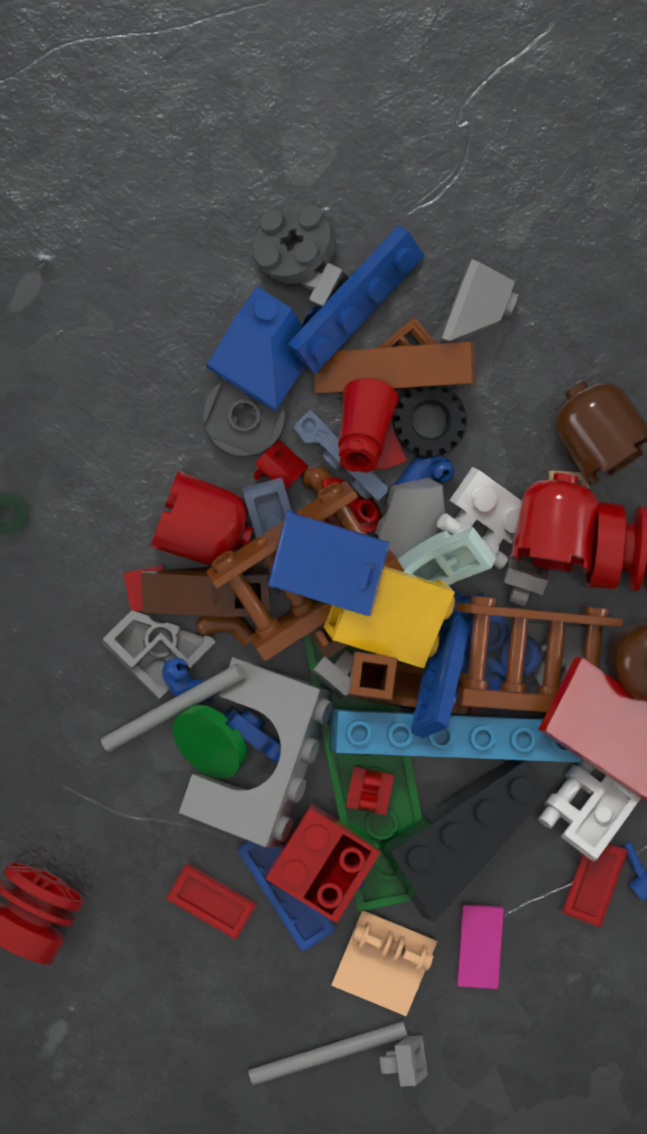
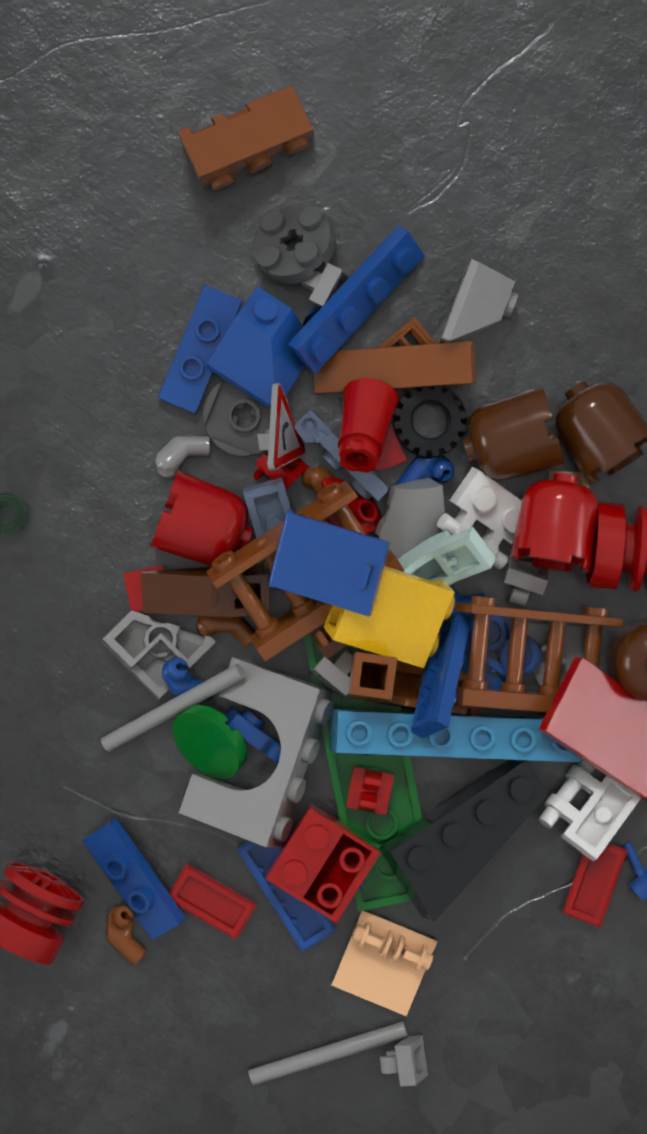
dark pink tile [457,903,504,989] -> none
none -> blue plate [82,818,186,940]
none -> dark orange arm [106,905,147,966]
none -> light grey arm [155,436,211,478]
none -> blue plate [158,284,243,414]
none -> dark orange wedge [178,85,314,191]
none -> light grey piece [257,383,305,470]
none -> reddish brown cylinder [462,388,564,481]

